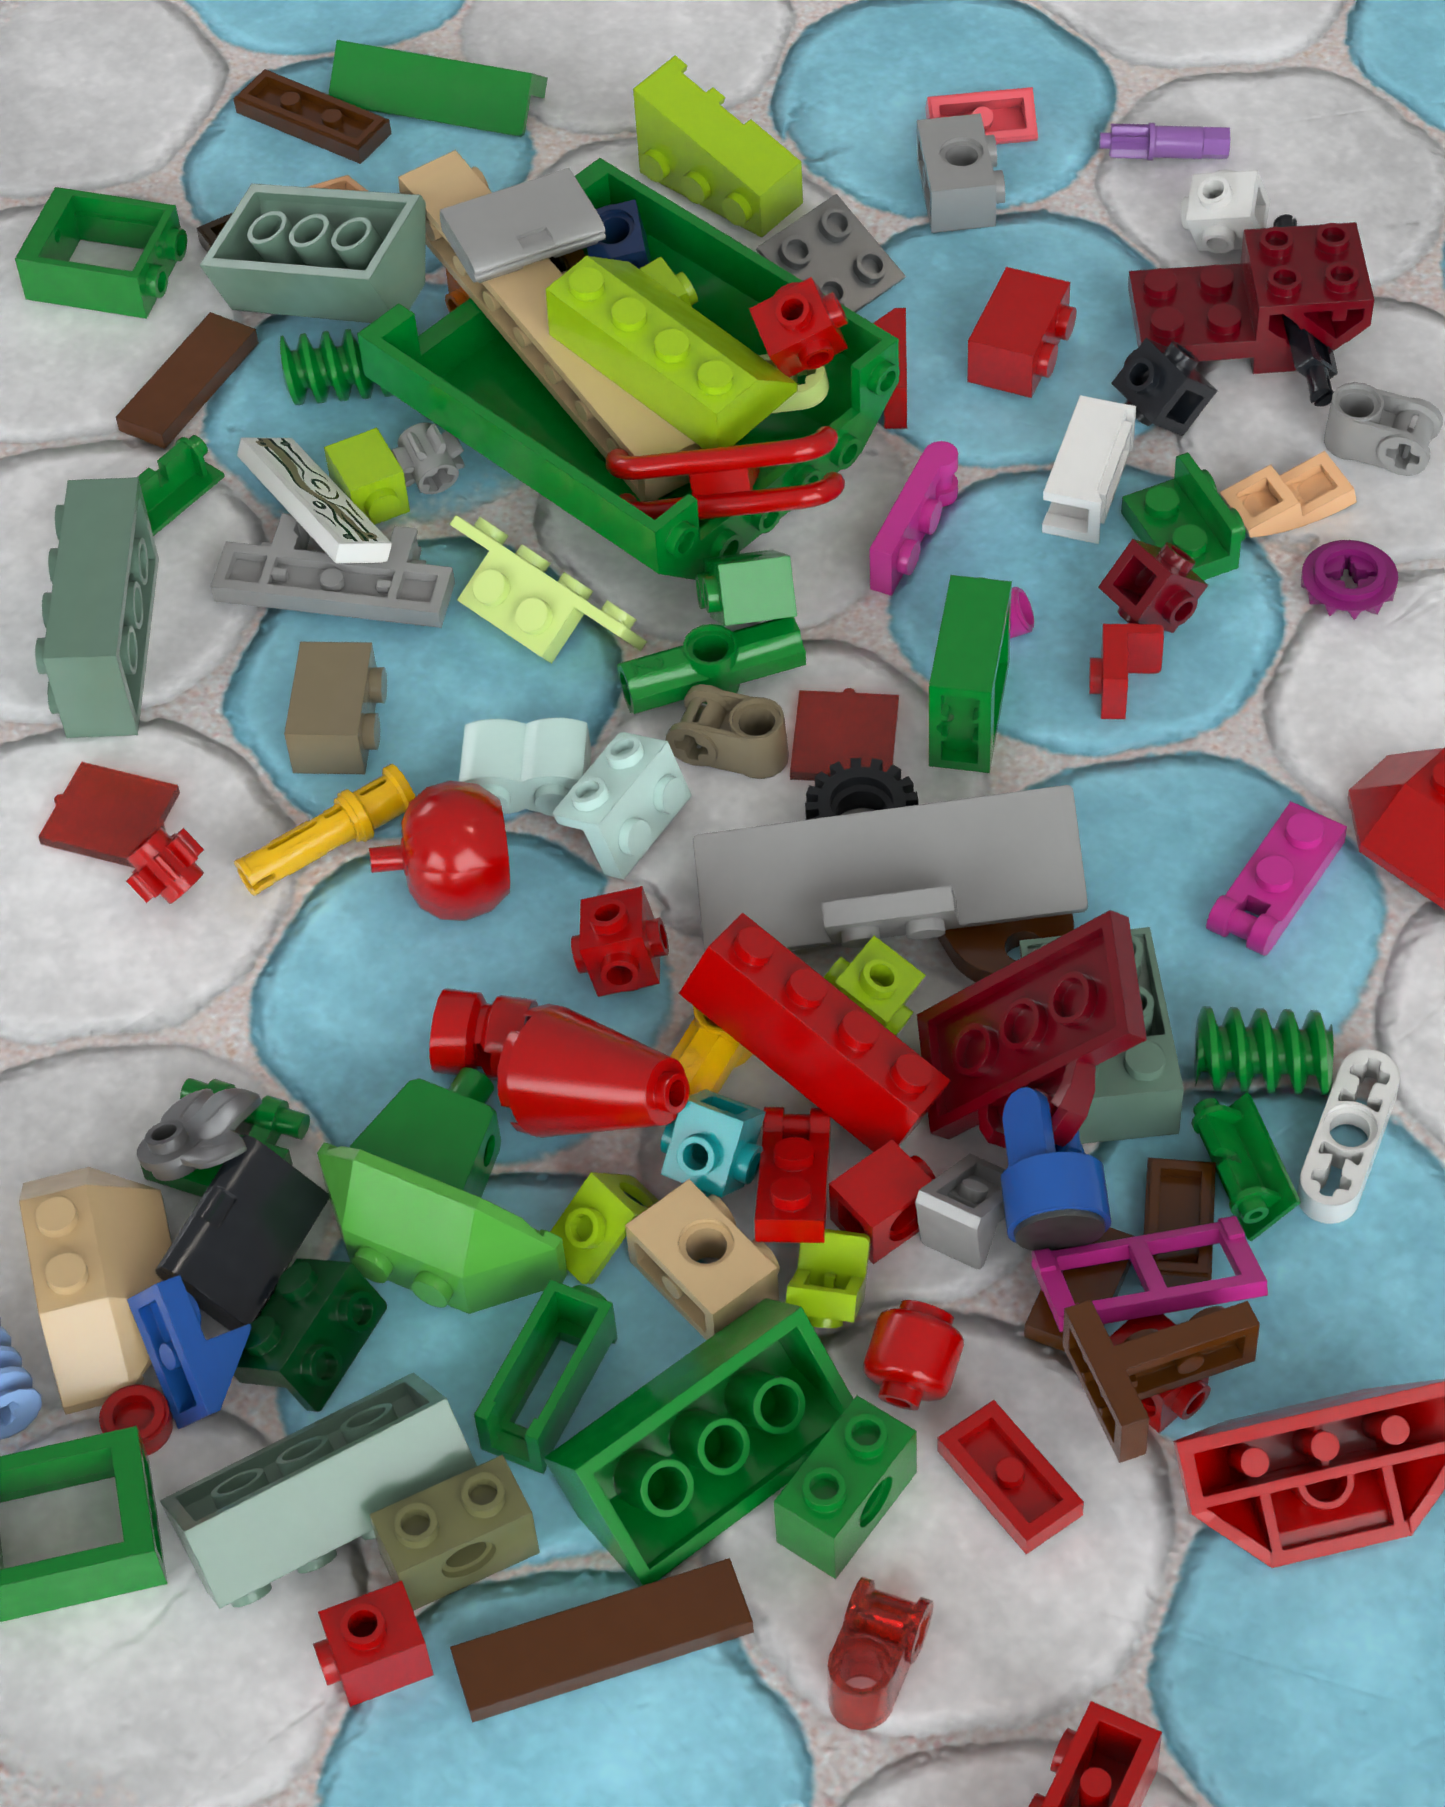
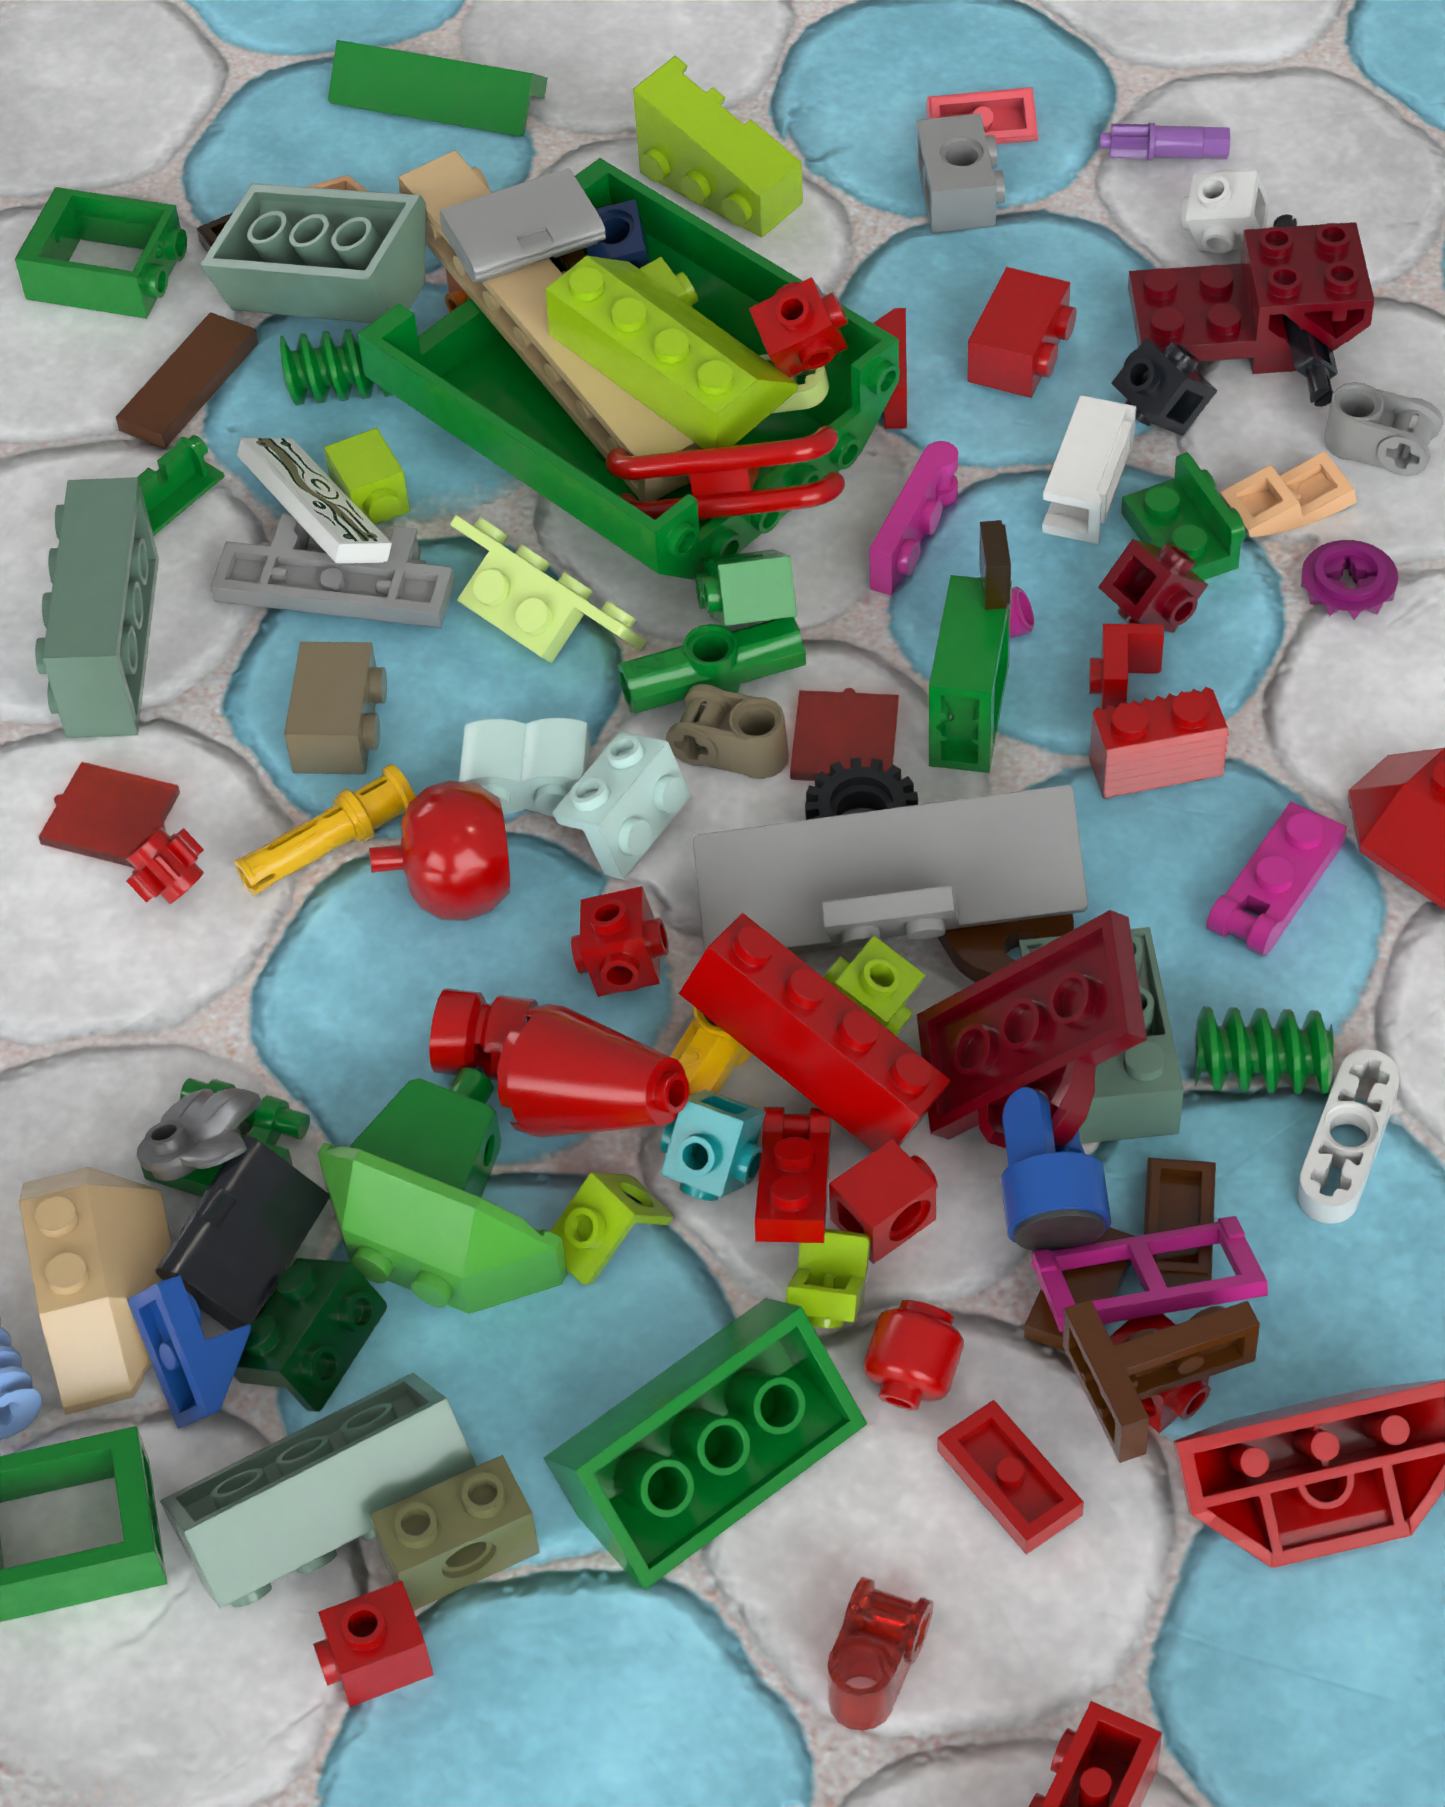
red tile [99,1384,173,1455] -> none
reddish brown tile [233,69,392,164] -> none
light grey gear [391,422,465,494] -> none
reddish brown tile [450,1558,754,1723] -> none
green window [474,1279,618,1474] -> none
tan brick [625,1179,780,1340] -> none
dark grey hinge [756,194,906,313] -> none
green brick [774,1395,917,1579] -> none
light grey slope [915,1154,1005,1269] -> none
green hinge [1191,1093,1301,1241] -> none
none -> dark brown tile [979,520,1011,610]
none -> brick [1089,686,1229,798]

